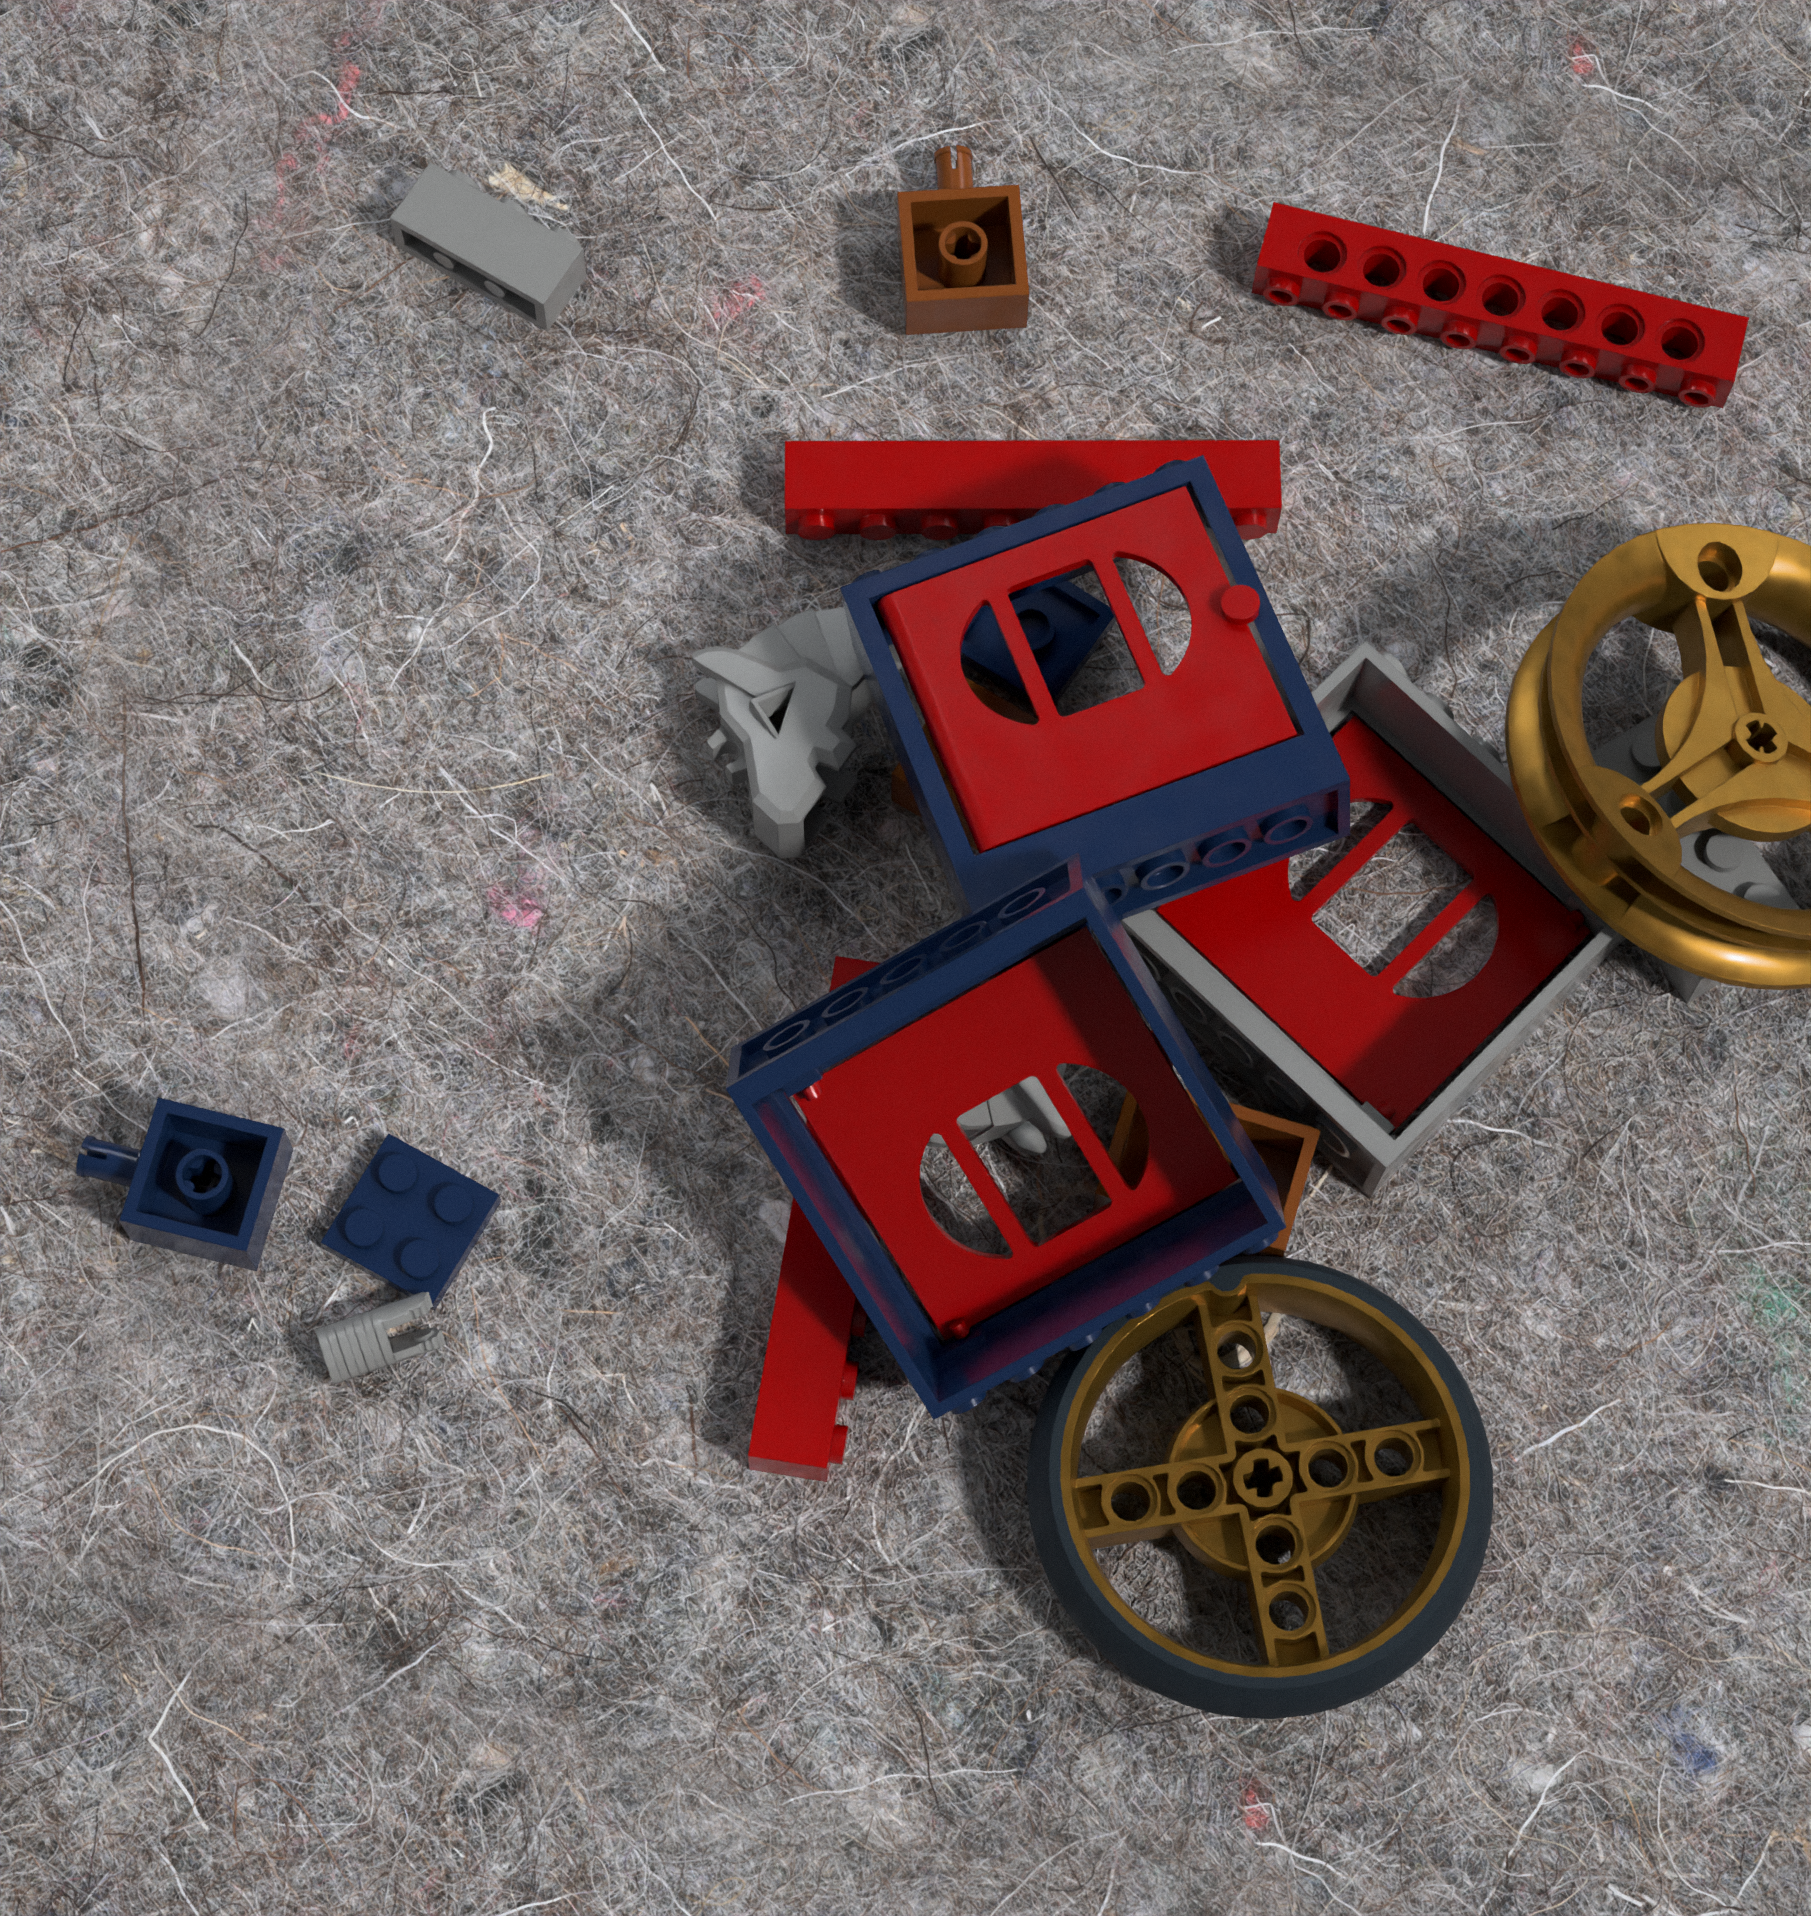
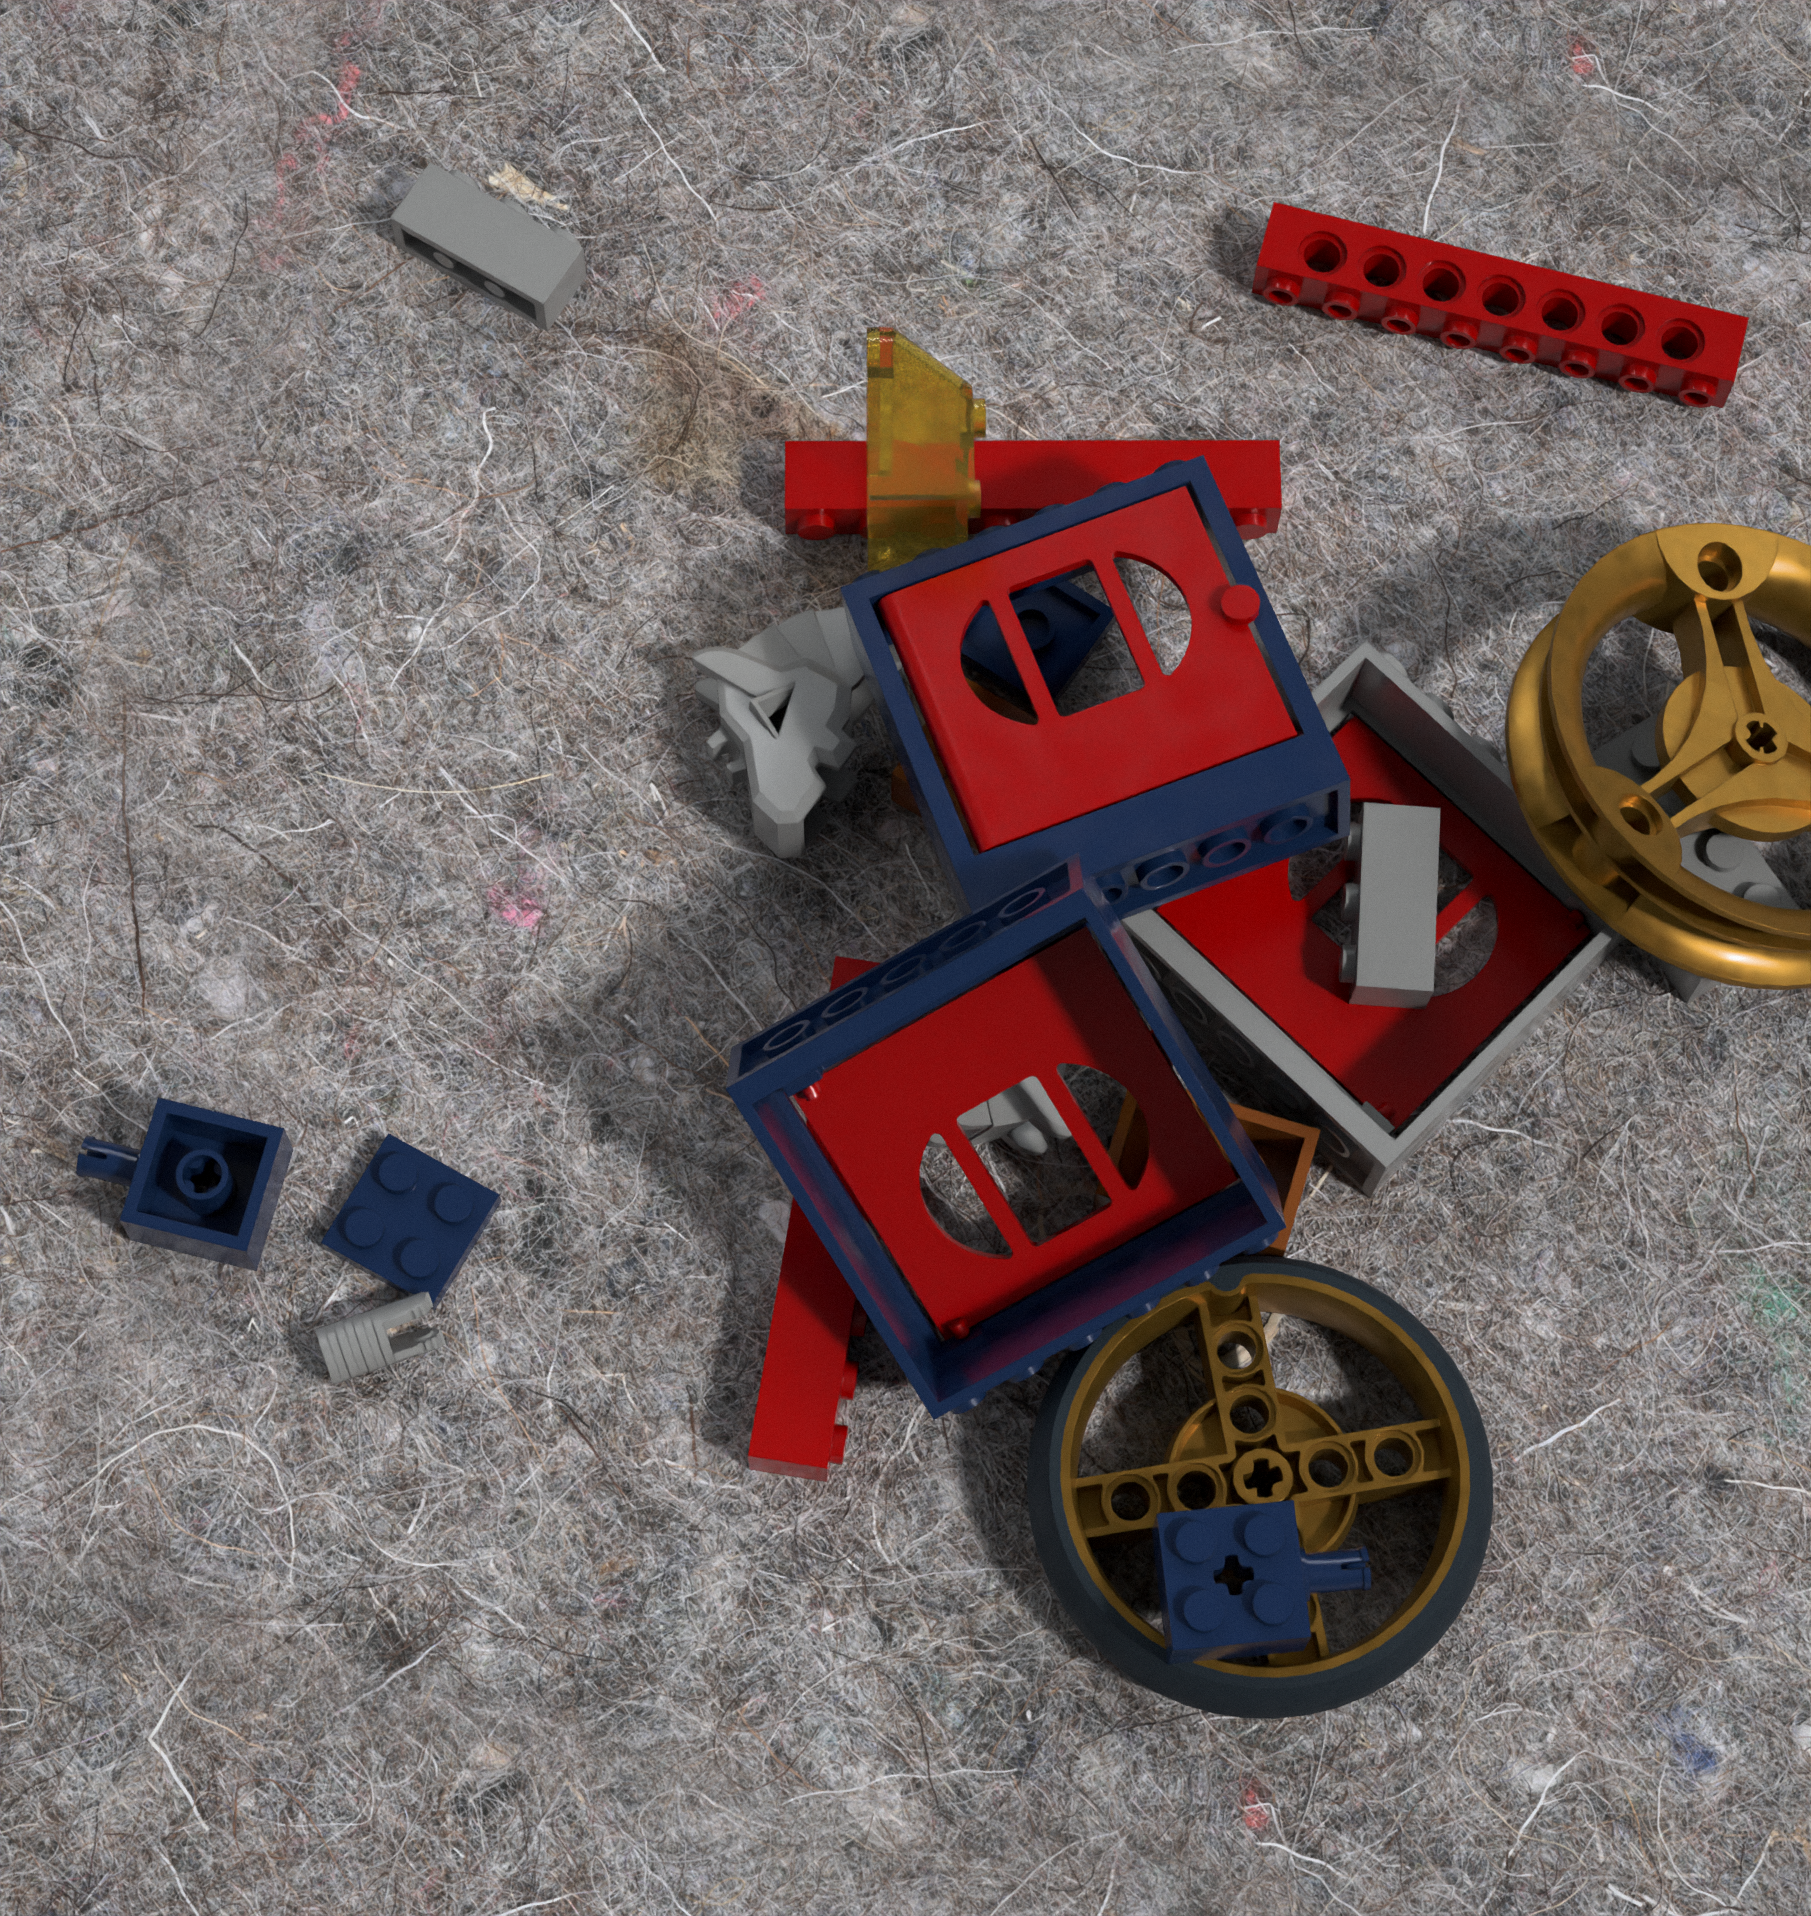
dark orange brick [897,145,1029,335] -> none
none -> clear yellow windscreen [866,327,986,573]
none -> dark blue brick [1152,1500,1371,1664]
none -> light grey brick [1338,802,1440,1009]

